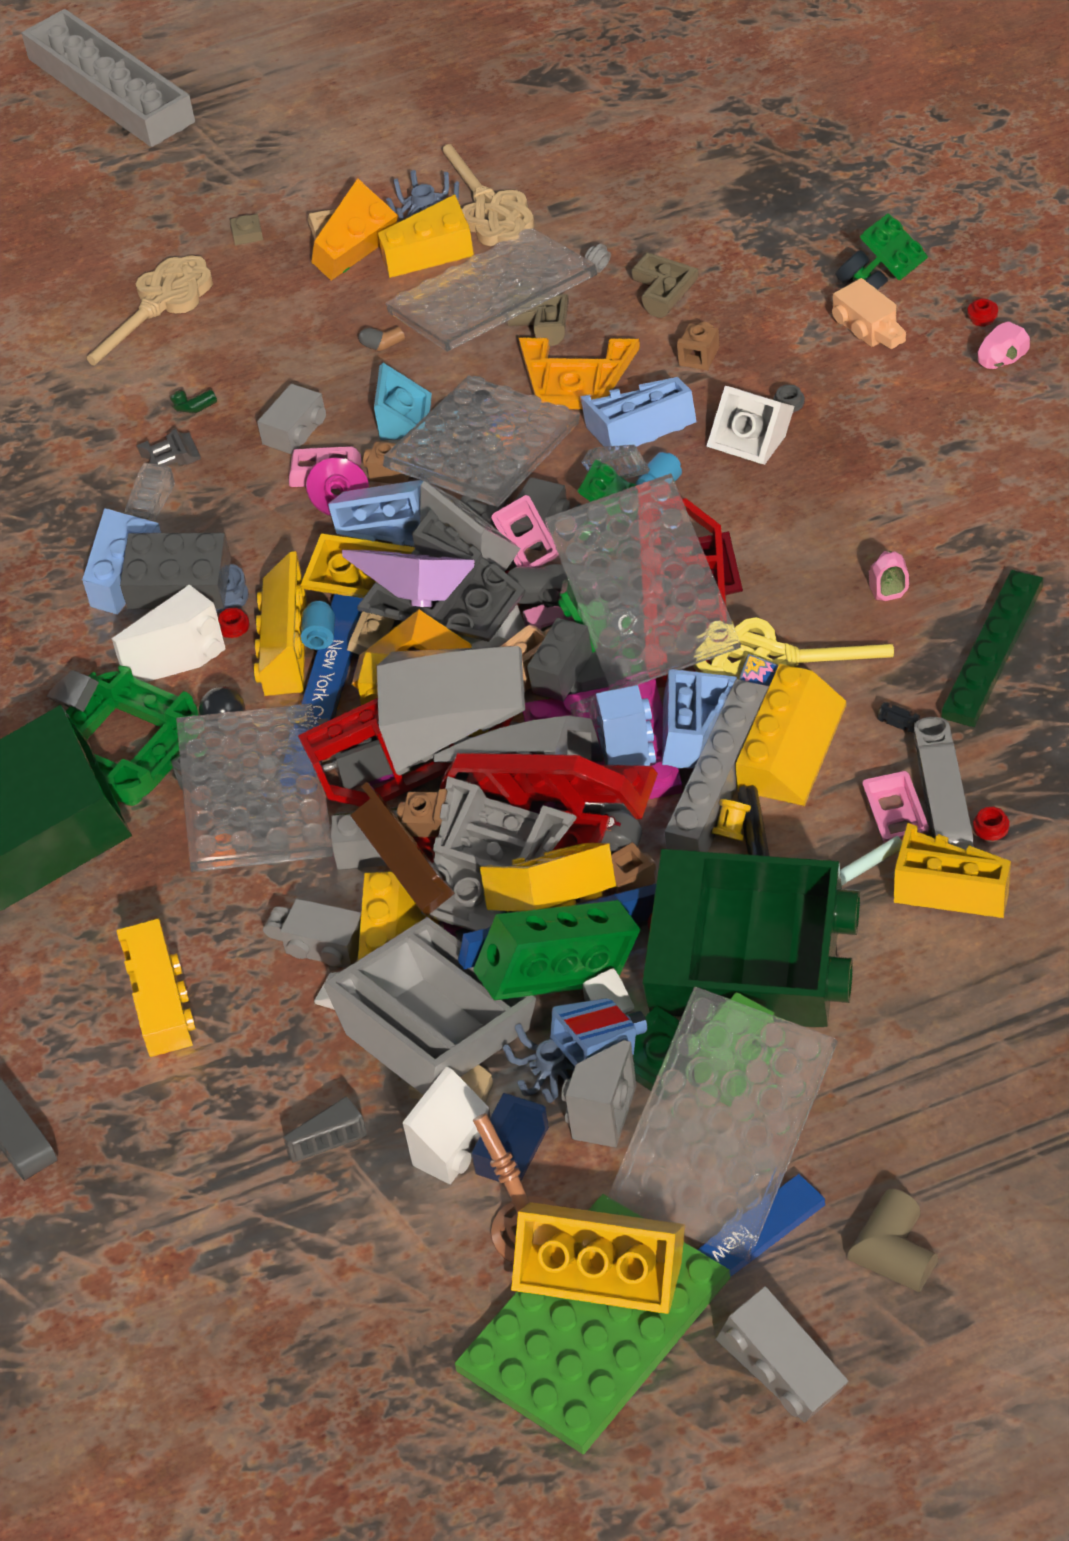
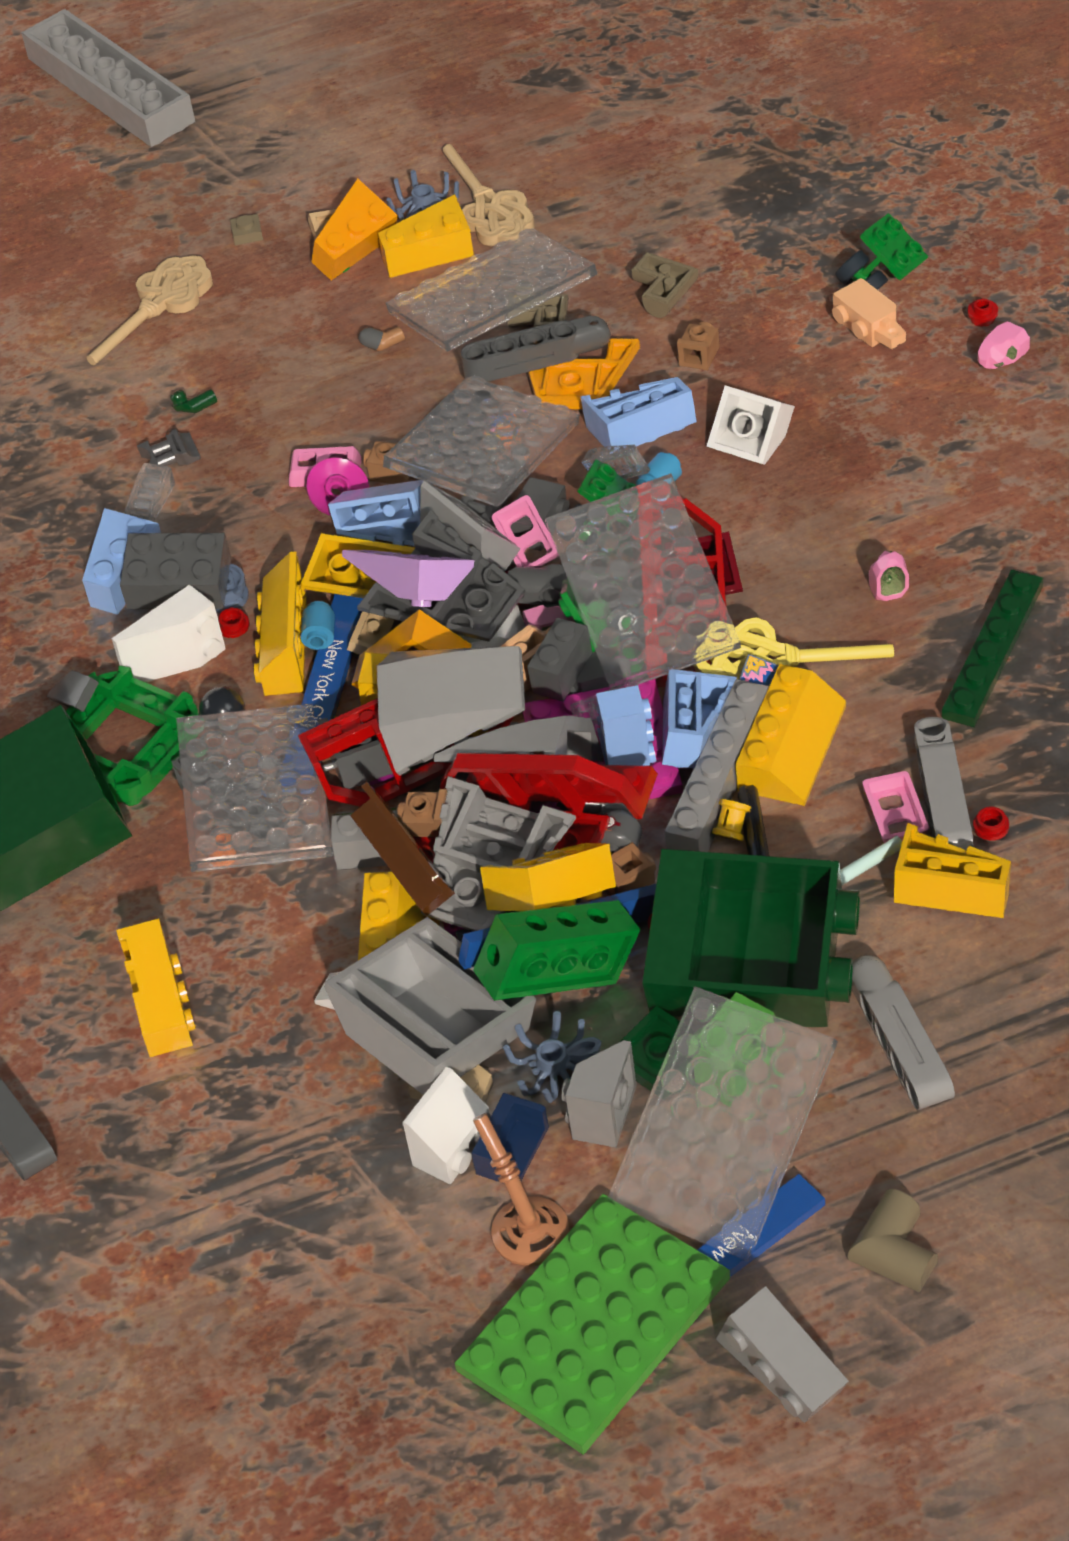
light grey brick [257,383,326,454] -> none
light grey brick [263,899,361,967] -> none
dark grey slope [283,1097,367,1163] -> none
medium azure slope [374,363,432,440] -> none
yellow slope [511,1202,685,1314] -> none
medium blue torso [550,998,647,1066] -> none
white slope [582,968,634,1013] -> none
light grey plate [584,243,611,273] -> none
dark grey plate [773,385,805,413] -> none
black piece [878,702,920,733] -> none
none -> dark grey piece [461,315,611,384]
none -> light grey piece [852,955,955,1110]

